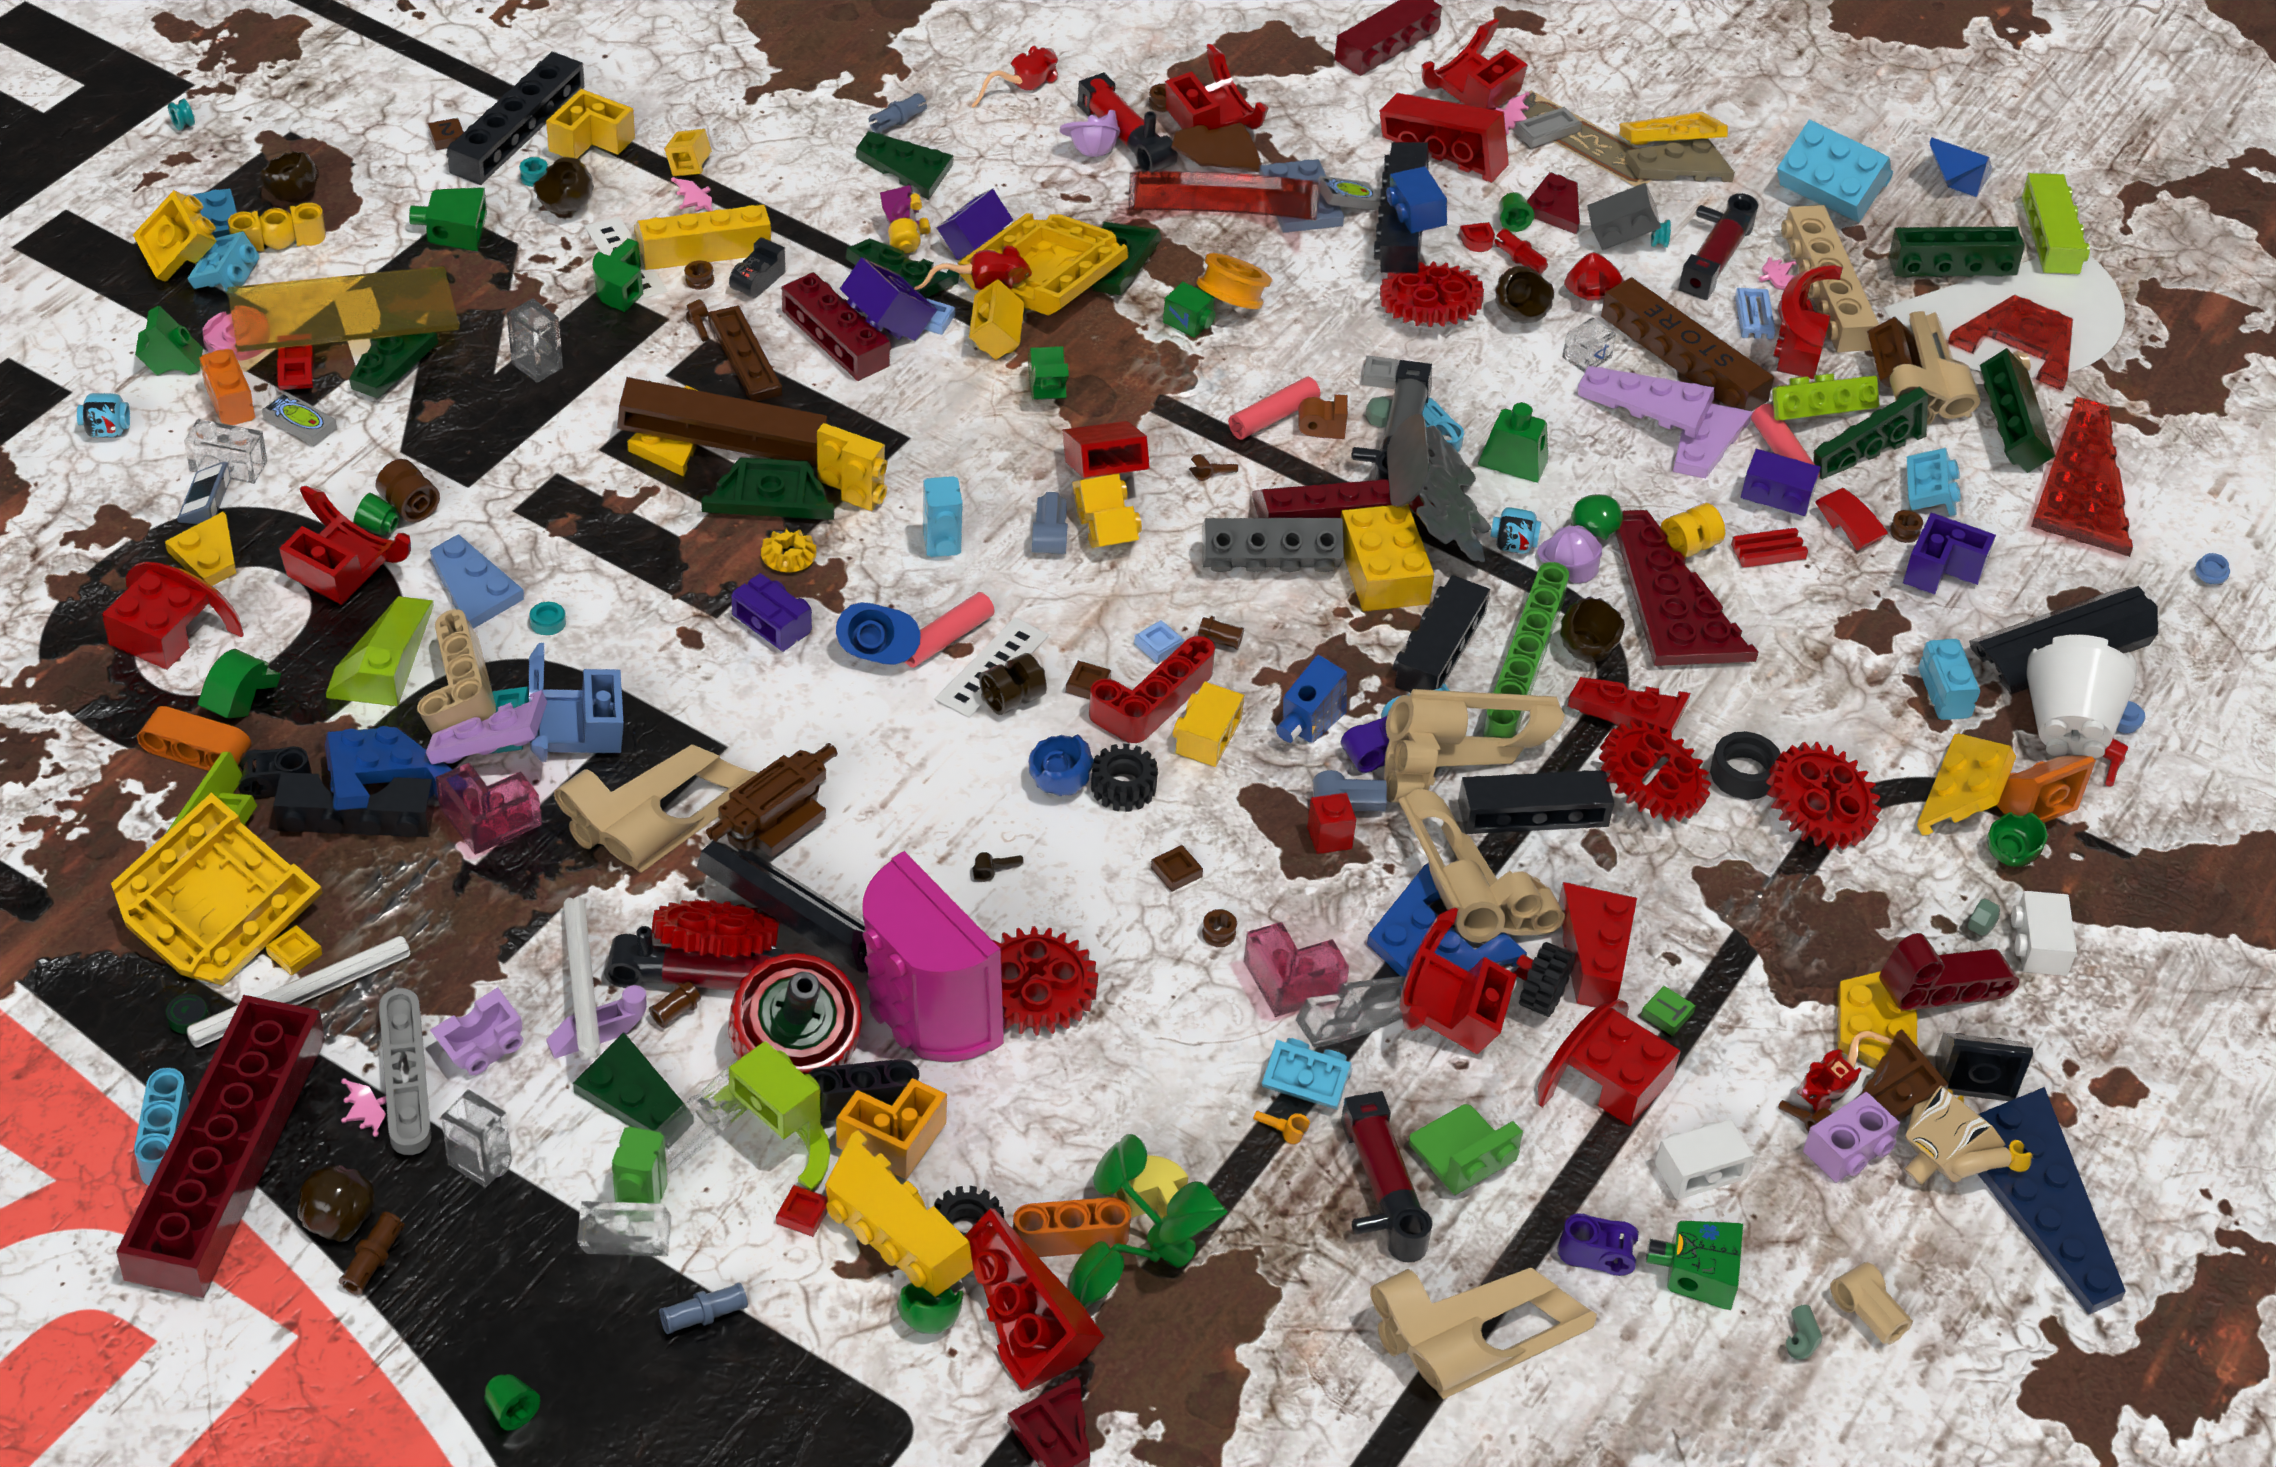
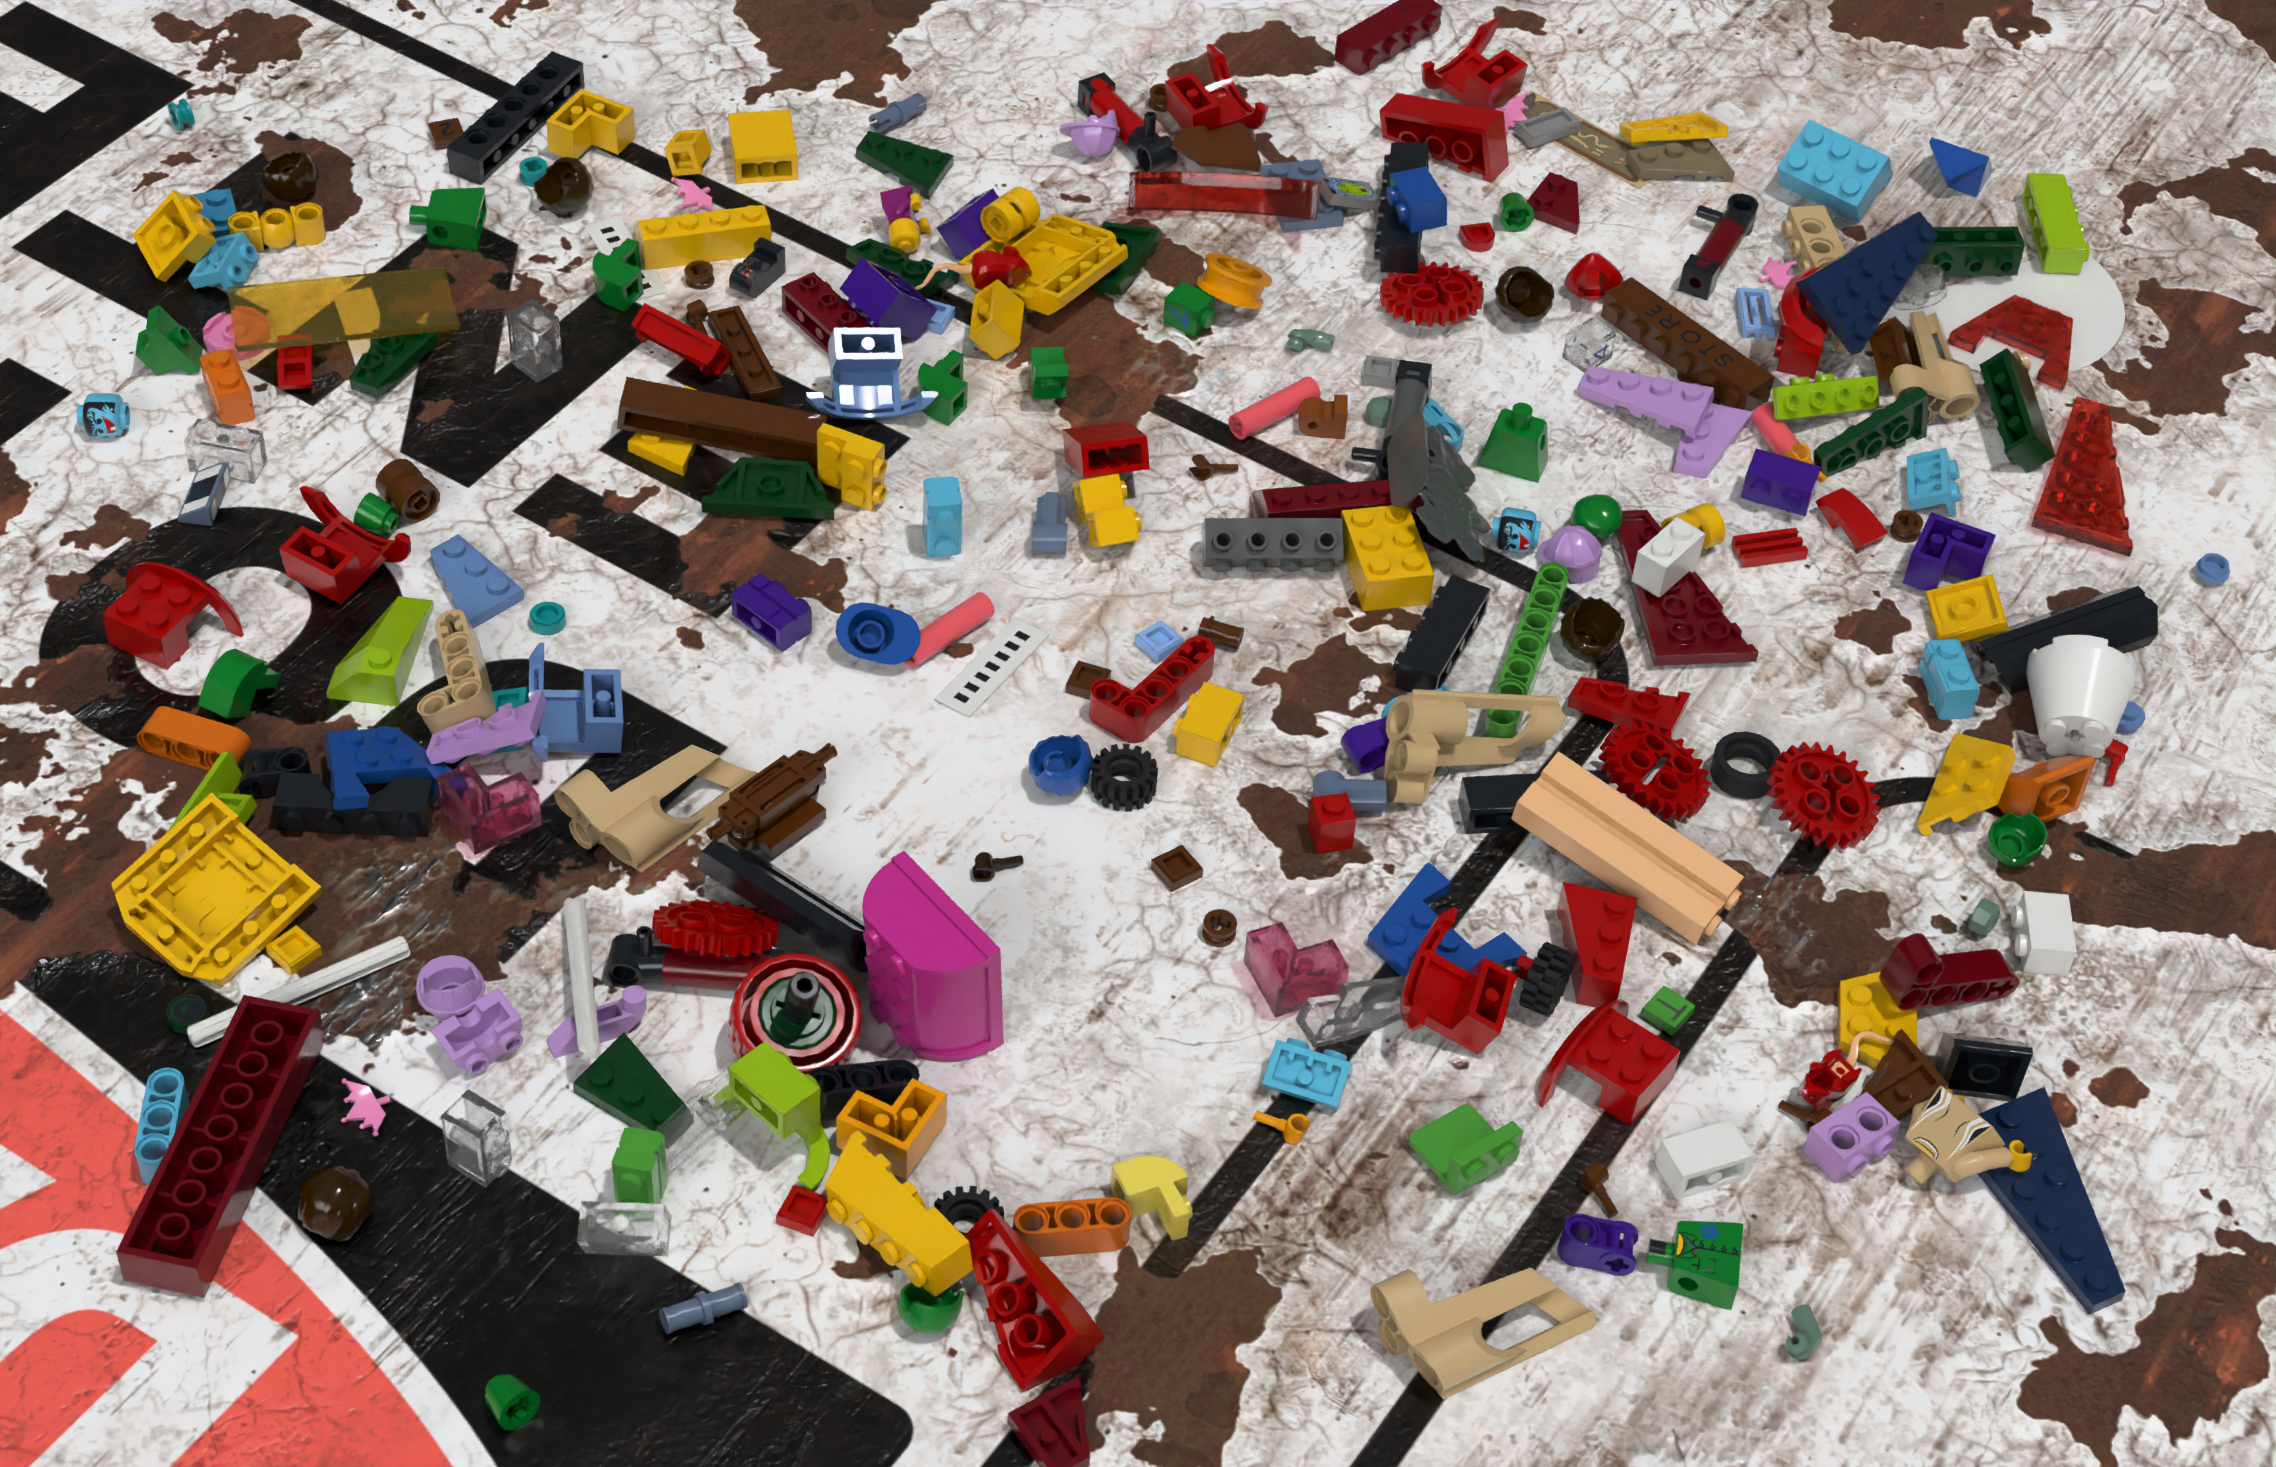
yellow wing [165,512,236,586] -> none
tile [262,392,337,446] -> none
reddish brown pin [339,1212,405,1295] -> none
light grey piece [379,988,431,1155] -> none
reddish brown pin [649,981,701,1028] -> none
yellow gear [761,528,817,572] -> none
red animal [972,45,1058,108] -> none
dark brown wheel [979,653,1047,715] -> none
red gear [992,926,1098,1035] -> none
green plant [1069,1134,1228,1309] -> none
blue torso [1276,655,1347,743] -> none
piece [1341,1091,1432,1263] -> none
tan panel [1398,788,1565,943] -> none
red axle [1494,228,1548,275] -> none
dark grey brick [1587,182,1661,251] -> none
teal bush [1651,220,1671,248] -> none
tan piece [1830,1262,1913,1345] -> none
none -> lavender piece [416,955,485,1021]
none -> red container [631,303,733,378]
none -> yellow brick [728,110,798,184]
none -> medium blue piece [806,328,939,420]
none -> green brick [918,350,968,426]
none -> yellow wheel [981,187,1040,243]
none -> sand green arm [1286,329,1335,352]
none -> light nougat brick [1511,751,1744,945]
none -> reddish brown hand [1580,1161,1619,1218]
none -> white brick [1631,517,1705,598]
none -> light orange hand [1783,443,1827,483]
none -> dark blue wing [1795,211,1938,355]
none -> clear wheel [1892,264,1948,310]
none -> yellow tile [1925,574,2009,642]

